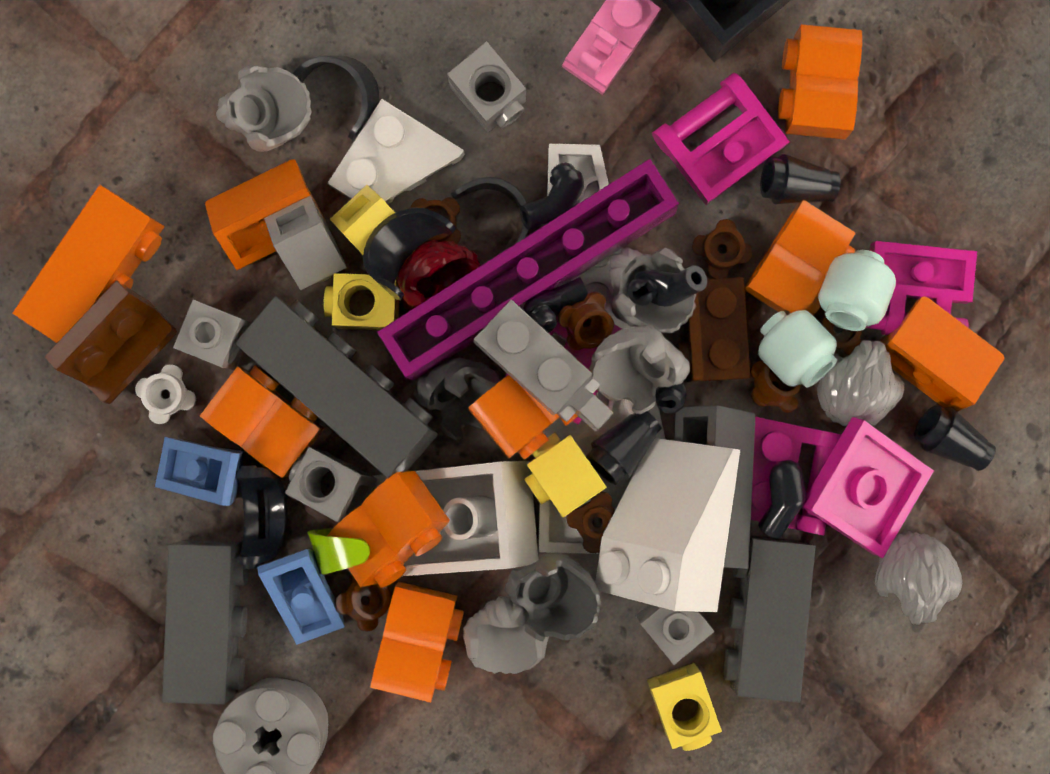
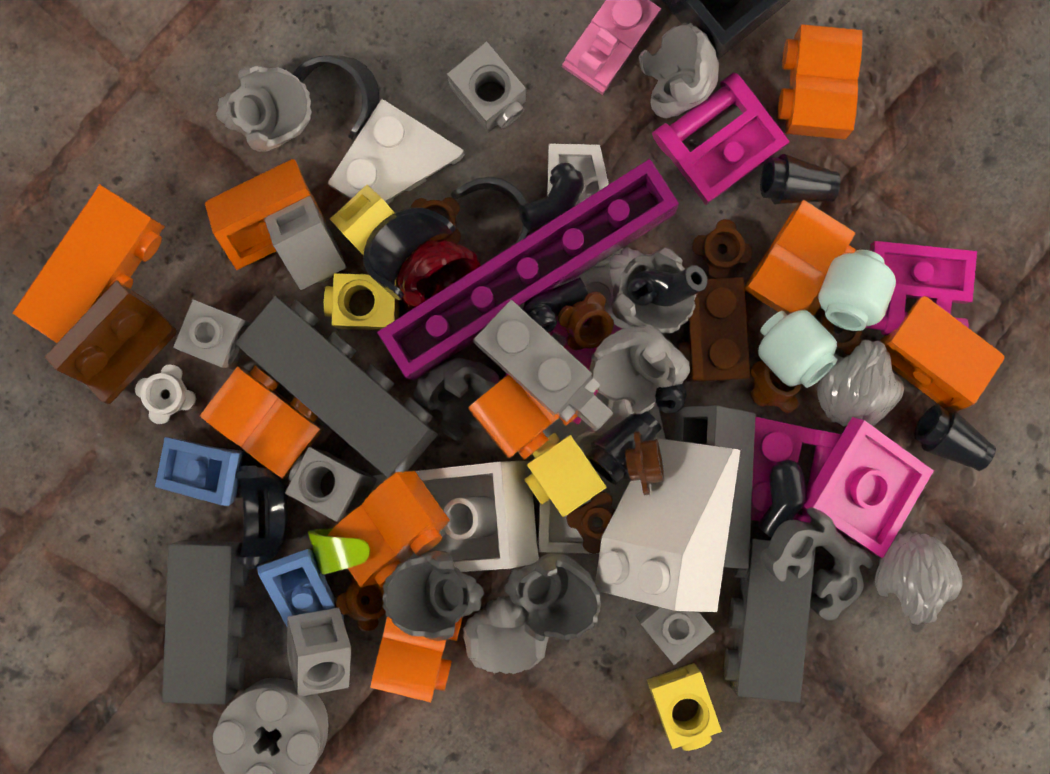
none -> light grey brick [287,608,351,697]
none -> dark grey hair [383,551,484,641]
none -> reddish brown plate [626,431,664,496]
none -> light grey hair [639,23,719,119]
none -> dark grey helmet [760,507,873,620]

